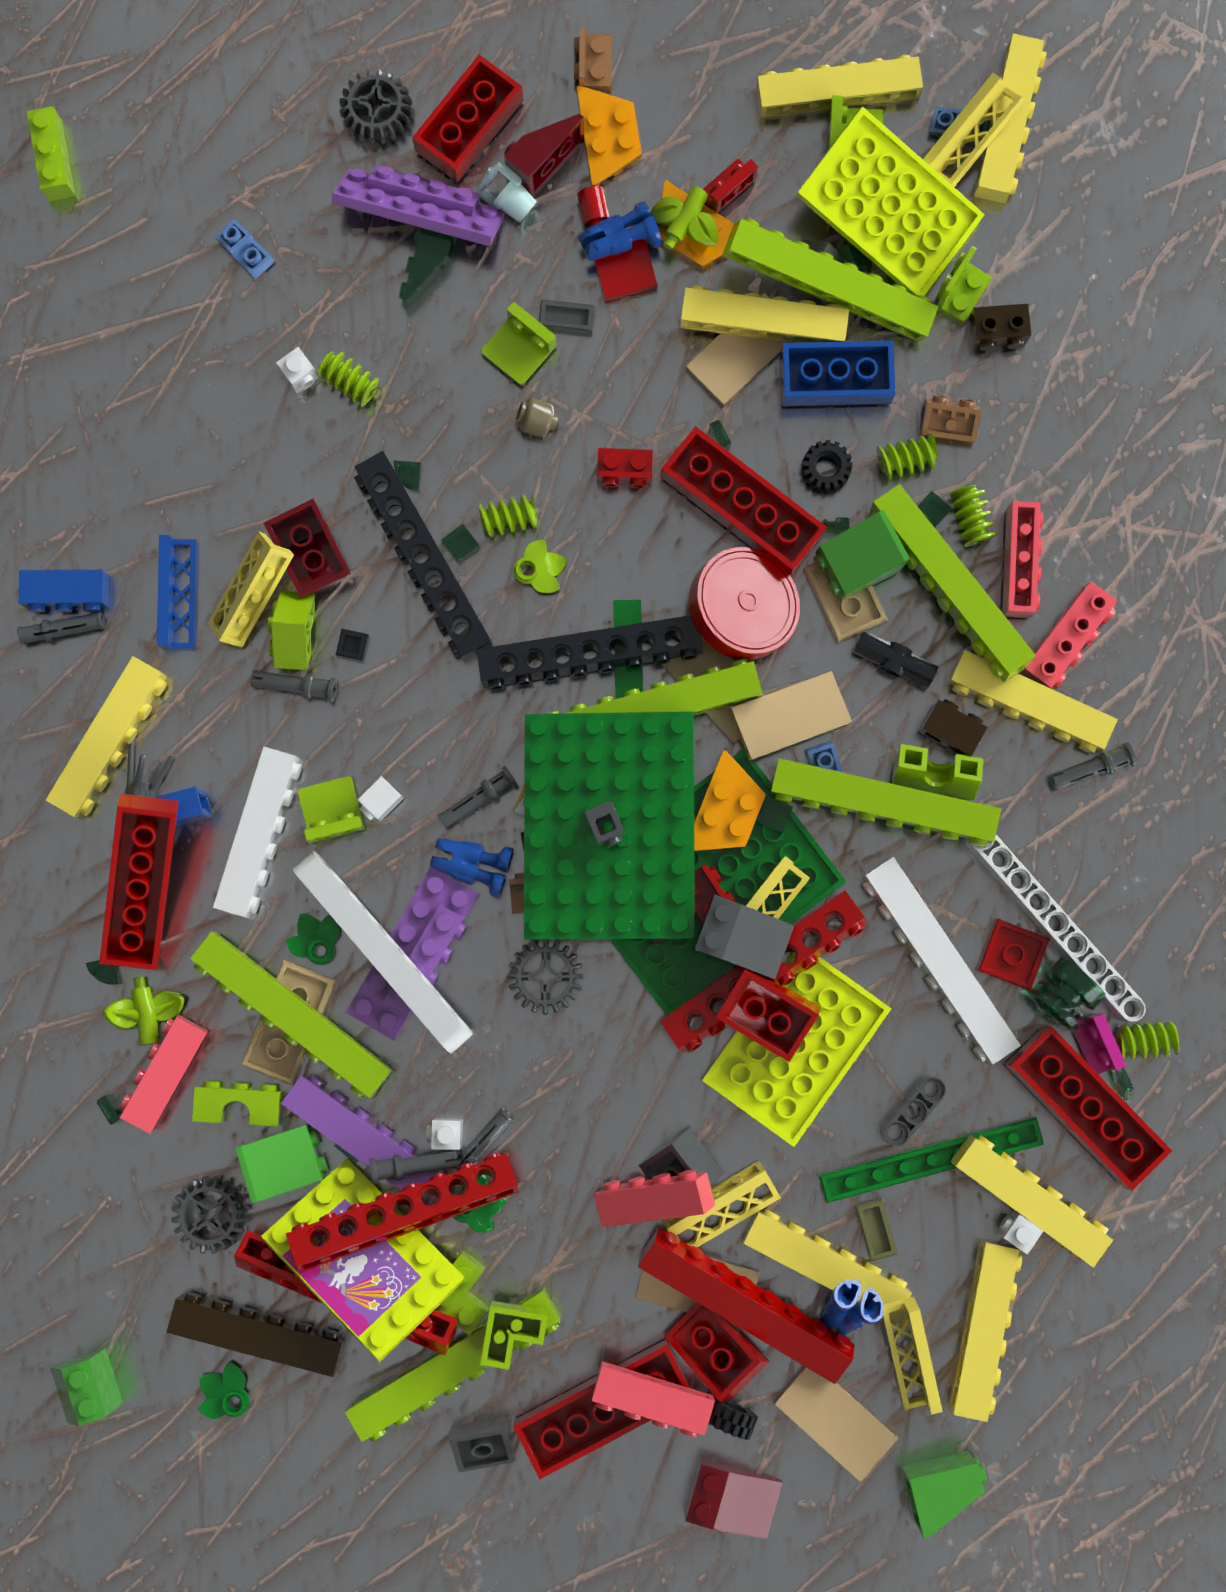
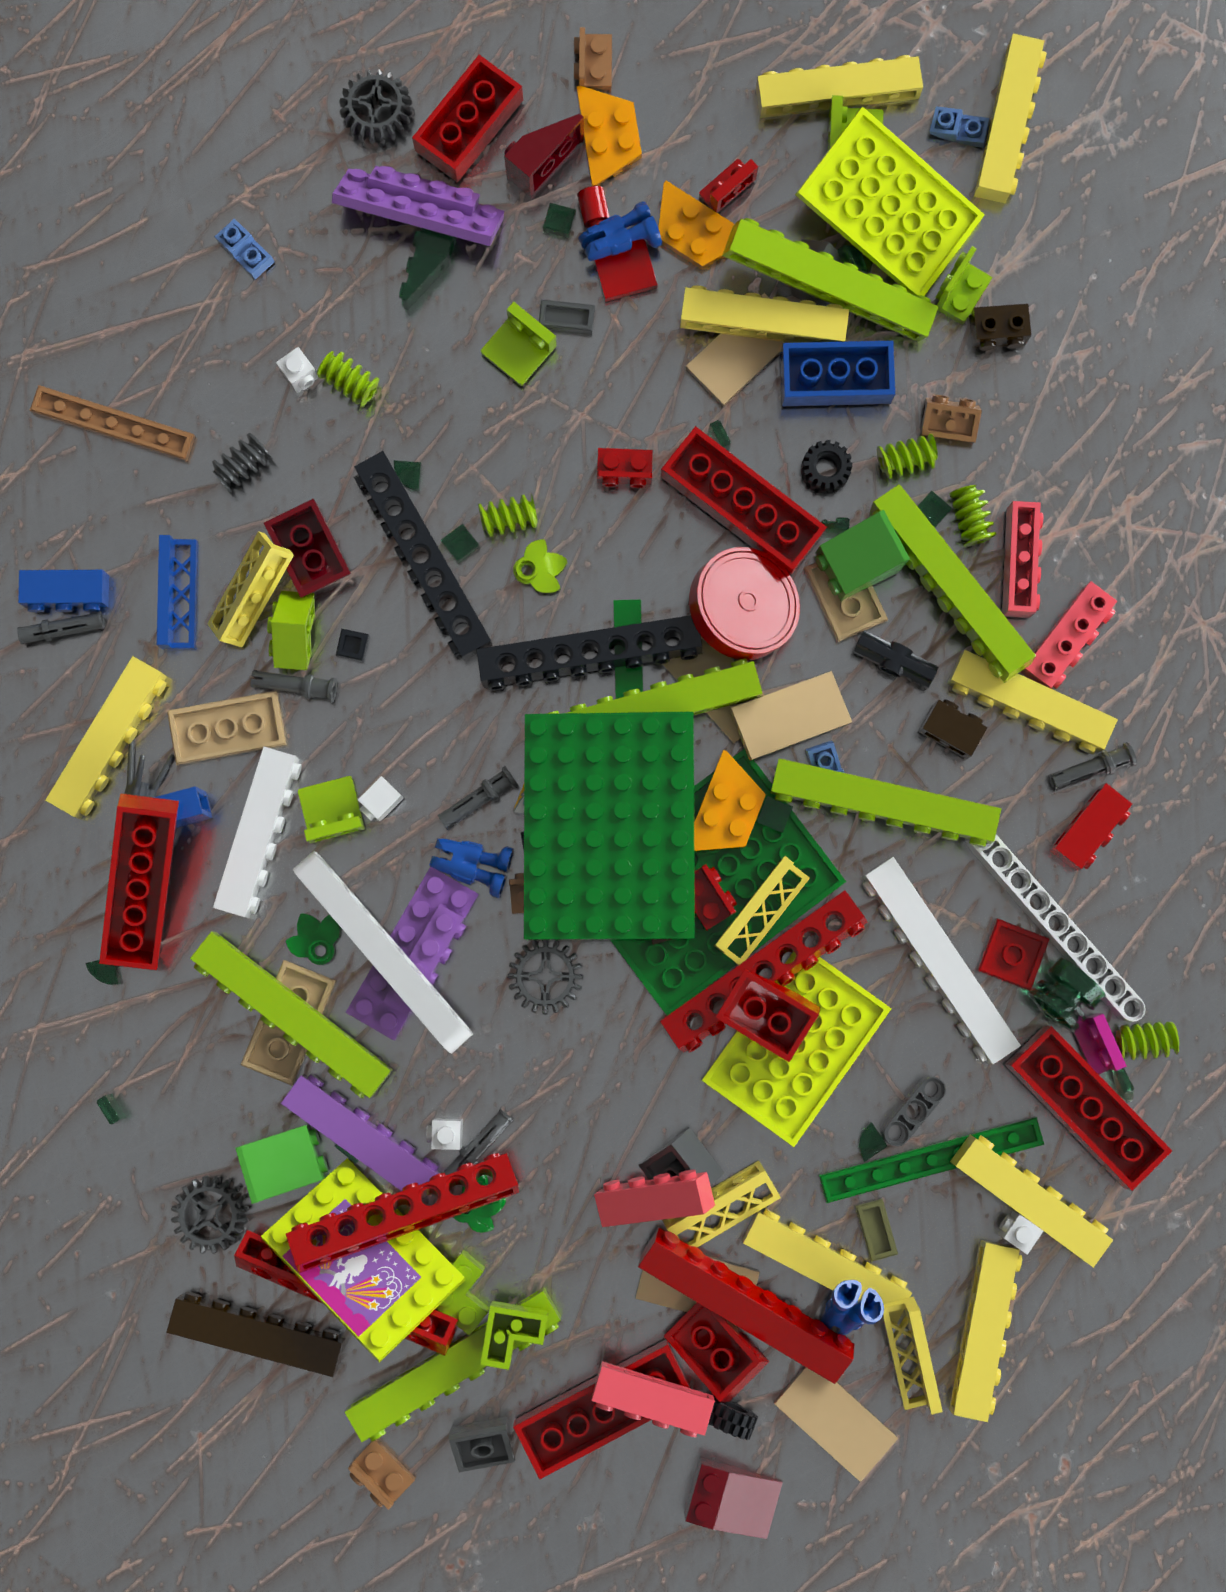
lime brick [26,106,75,201] -> none
bright green slope [50,1348,123,1426] -> none
lime plant [103,976,184,1046] -> none
coral brick [119,1015,209,1134] -> none
lime arch [192,1081,284,1126] -> none
green plate [198,1362,250,1419] -> none
dark grey pin [369,1150,458,1184] -> none
light aqua piece [477,161,537,223] -> none
dark tan head [516,398,558,437] -> none
dark grey brick [585,801,626,848] -> none
lime plant [650,186,718,250] -> none
dark grey slope [694,895,794,979] -> none
lime arch [892,744,984,800] -> none
bright green slope [901,1450,987,1538] -> none
light yellow fence [923,73,1024,187] -> none
none -> medium nougat tile [29,385,196,462]
none -> tan tile [167,691,287,766]
none -> dark grey piece [212,433,273,493]
none -> medium nougat bracket [348,1439,416,1510]
none -> clear green tile [543,203,576,238]
none -> clear green tile [858,1122,887,1162]
none -> red brick [1049,783,1132,871]

